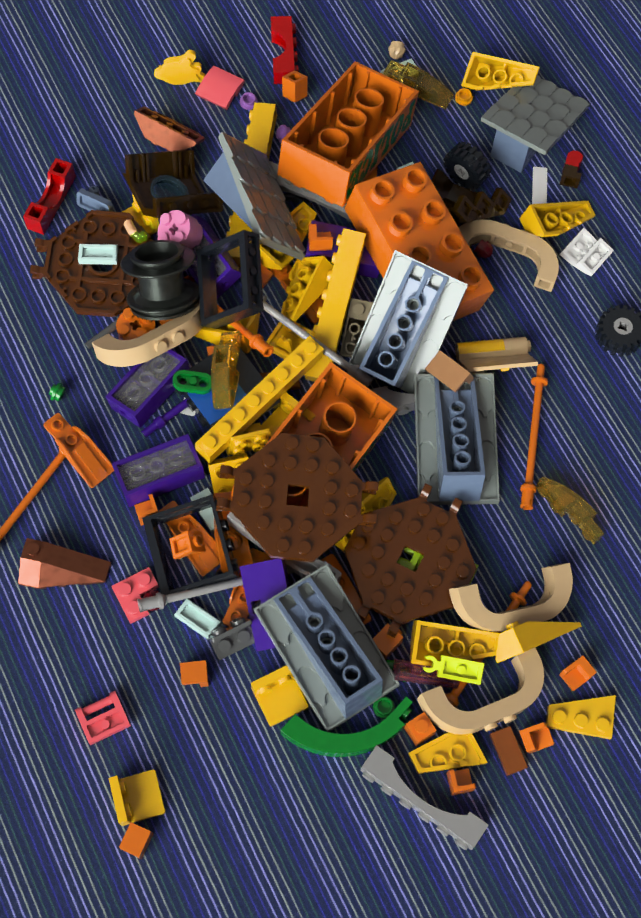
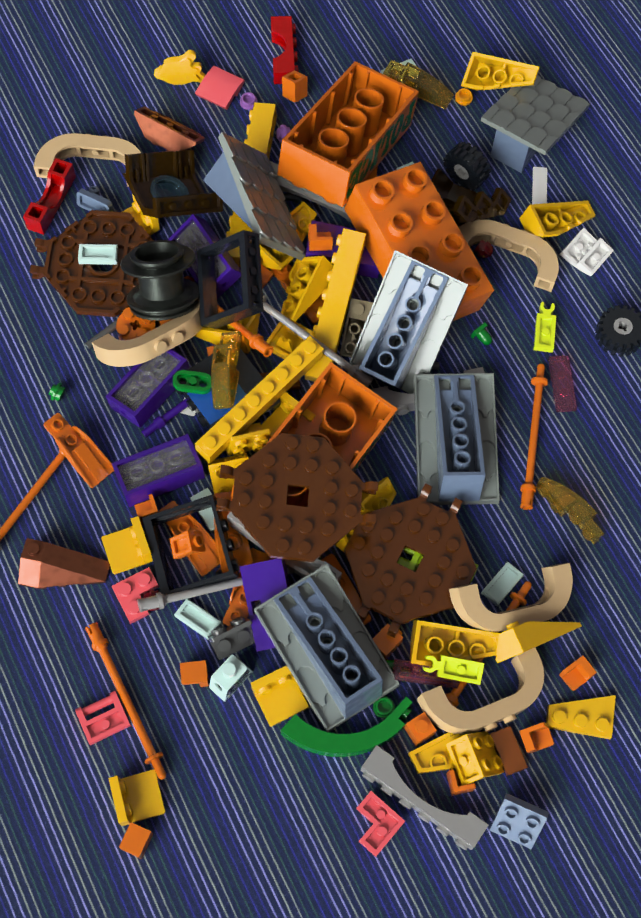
arm [124,219,148,243] -> none
bright pink brick [158,210,203,251] -> none
tan plate [388,41,406,59] -> none
medium nougat panel [425,350,474,392] -> none
tan door [455,337,538,372] -> none
dark brown leg [559,150,583,189] -> none
none -> tan arch [34,133,141,187]
none -> orange bar [85,622,166,780]
none -> yellow bracket [101,516,153,575]
none -> light aqua torso [209,654,253,702]
none -> coral plate [356,791,405,857]
none -> yellow bracket [446,731,504,786]
none -> green piece [470,322,492,345]
none -> light aqua tile [481,562,524,606]
none -> plate [489,793,549,849]
none -> neon yellow plate [533,302,556,353]
none -> clear pink tile [548,356,577,412]

